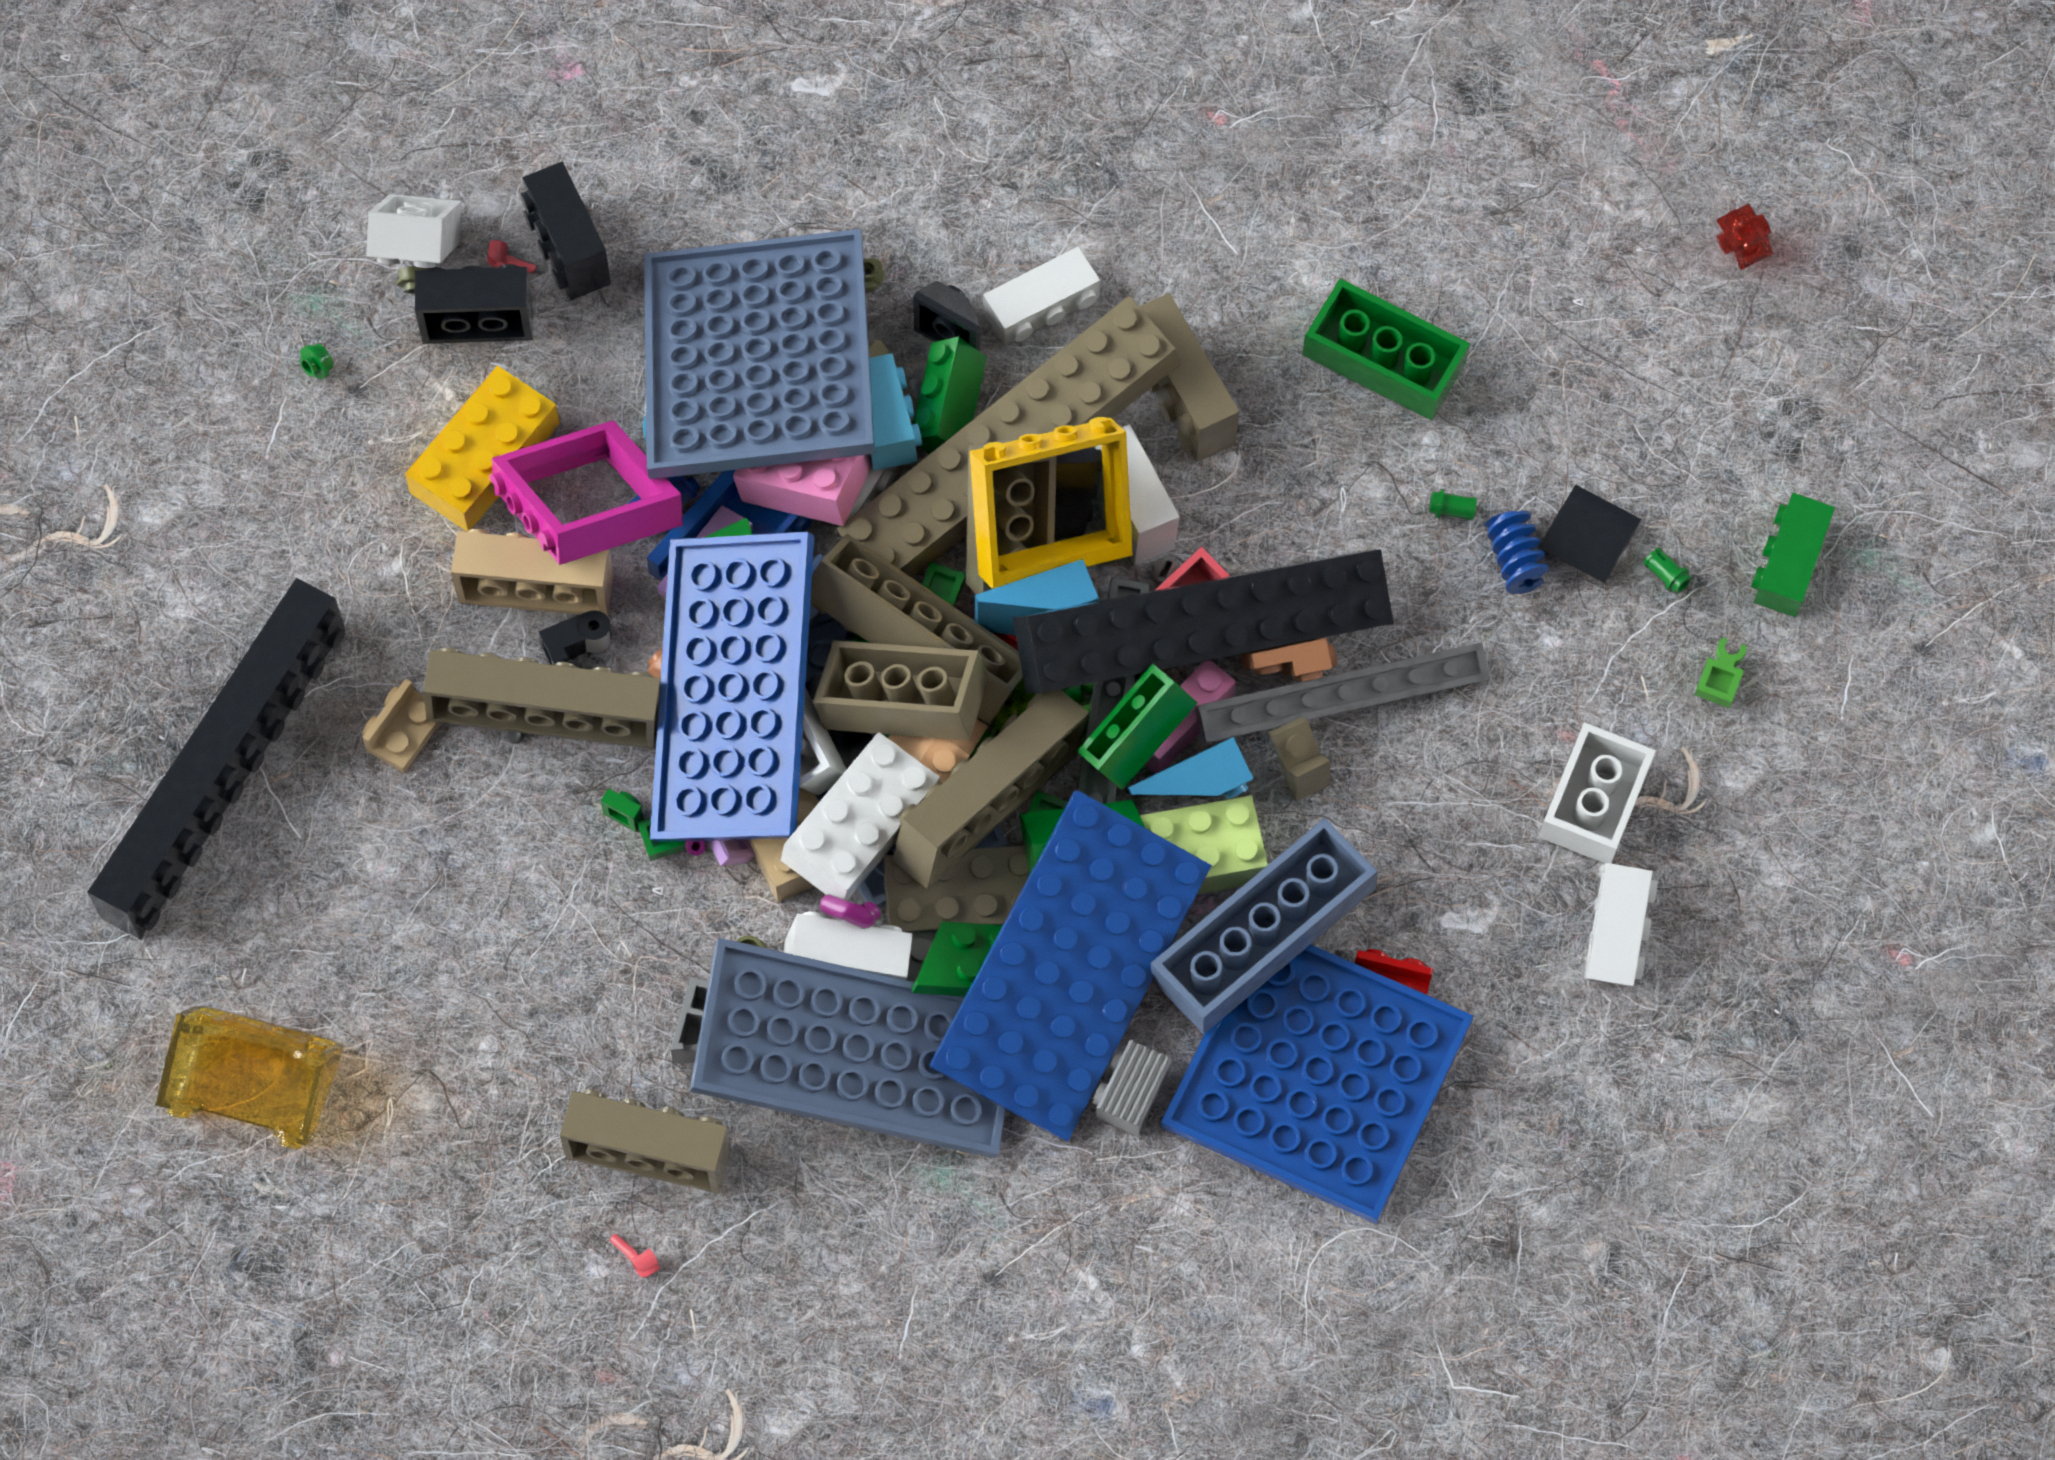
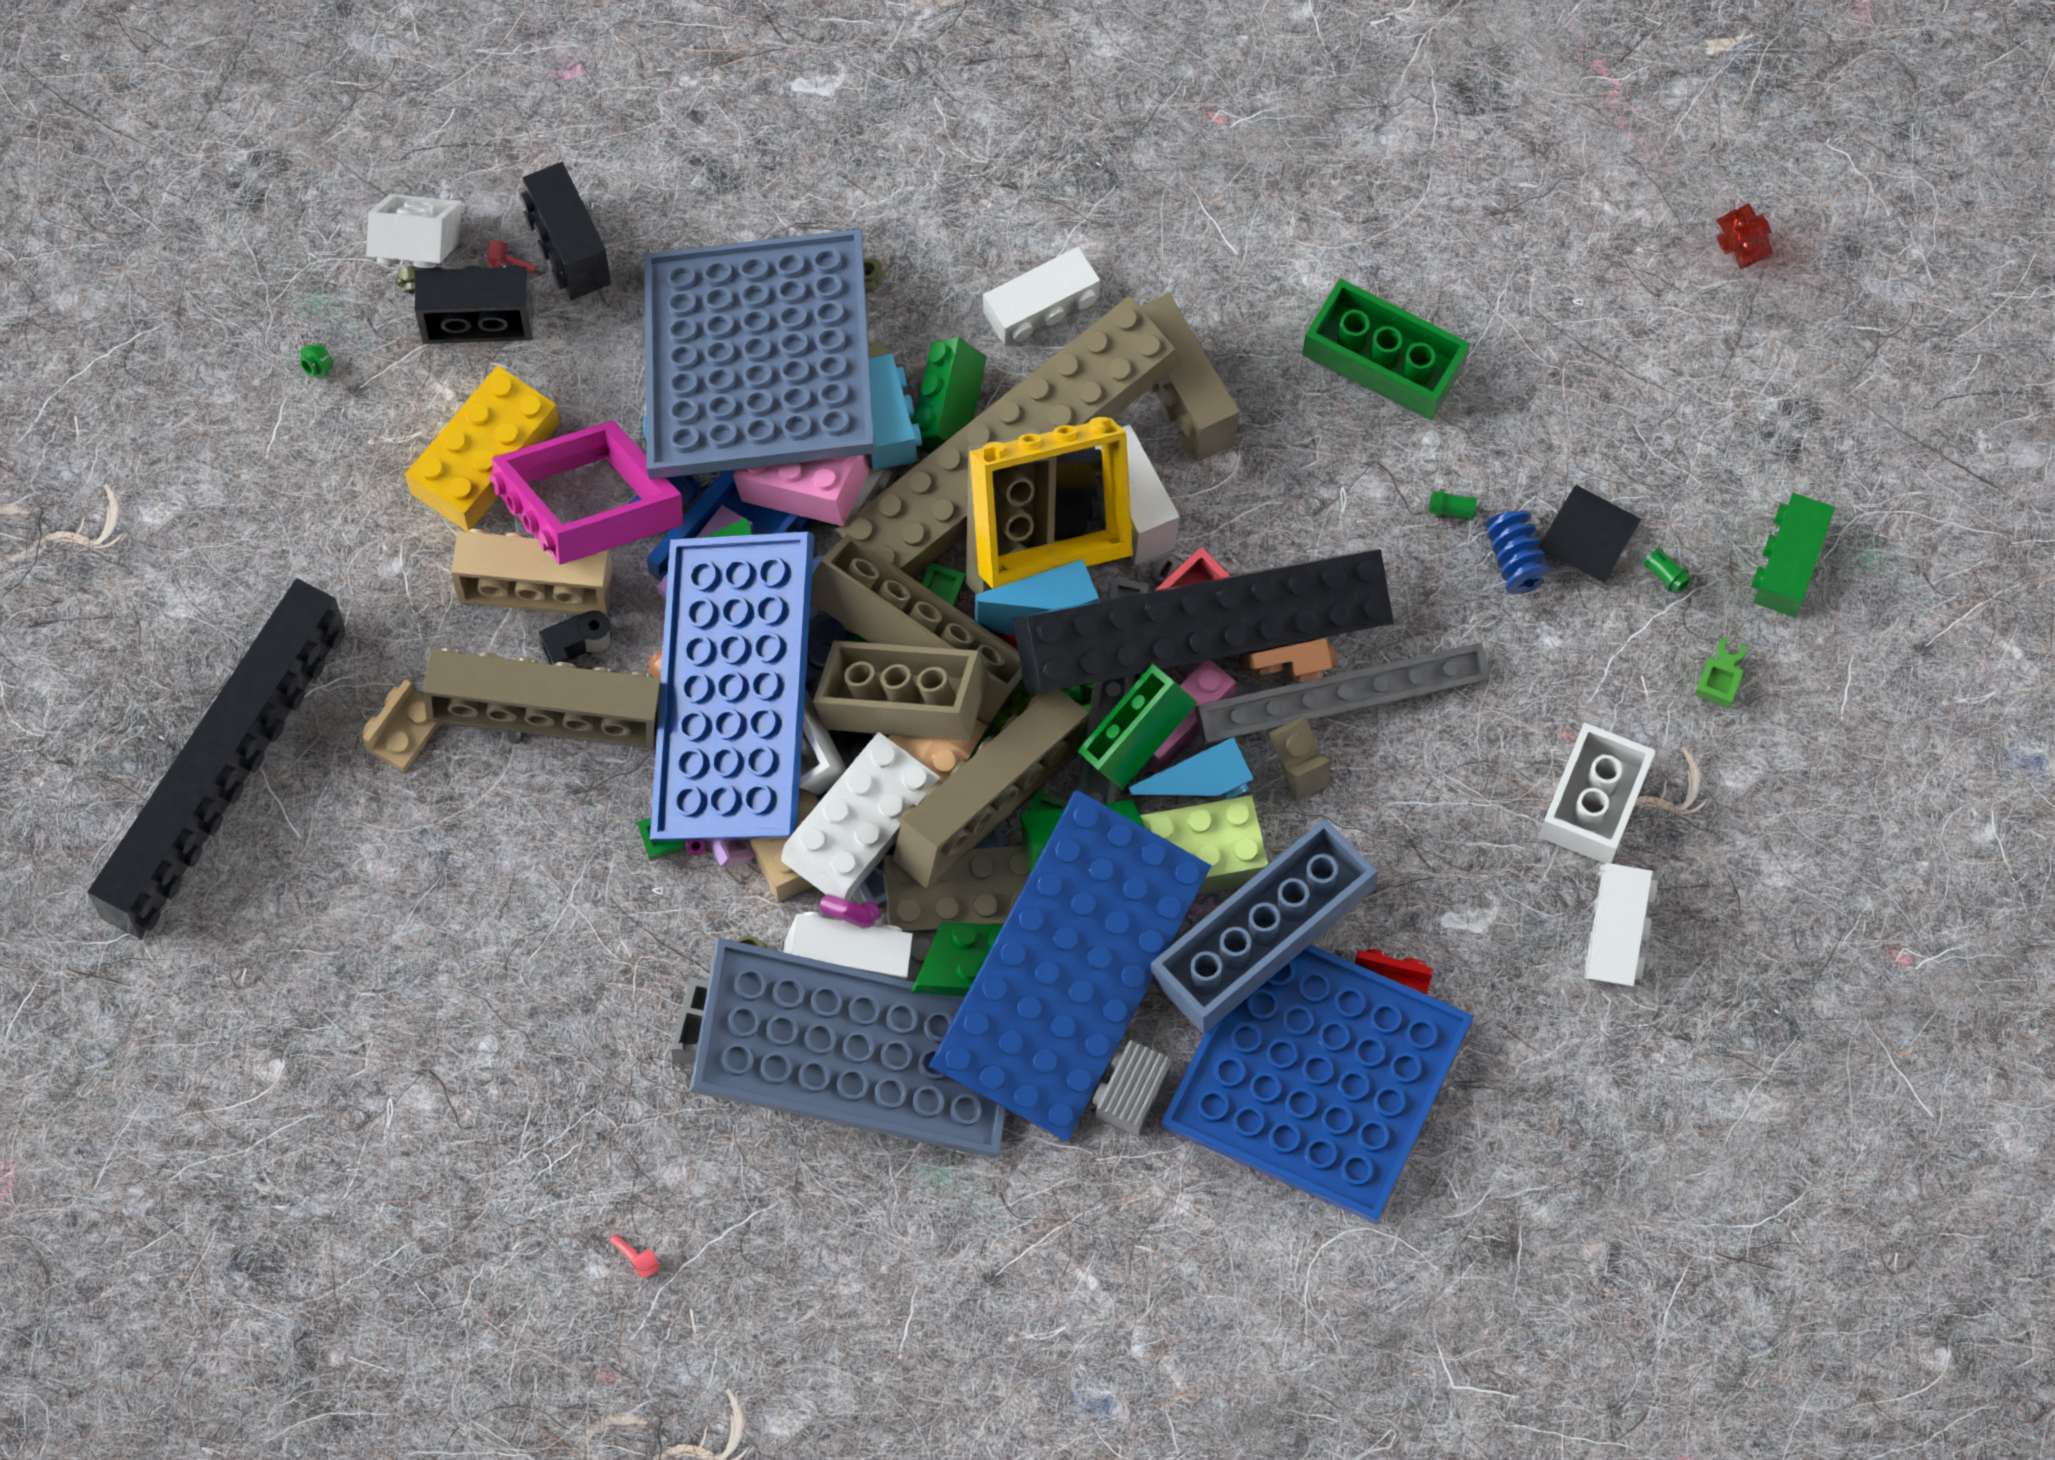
clear yellow windscreen [155,1006,343,1149] -> none
dark tan brick [560,1089,731,1194] -> none
green plate [600,788,644,832] -> none
black slope [913,281,980,352] -> none

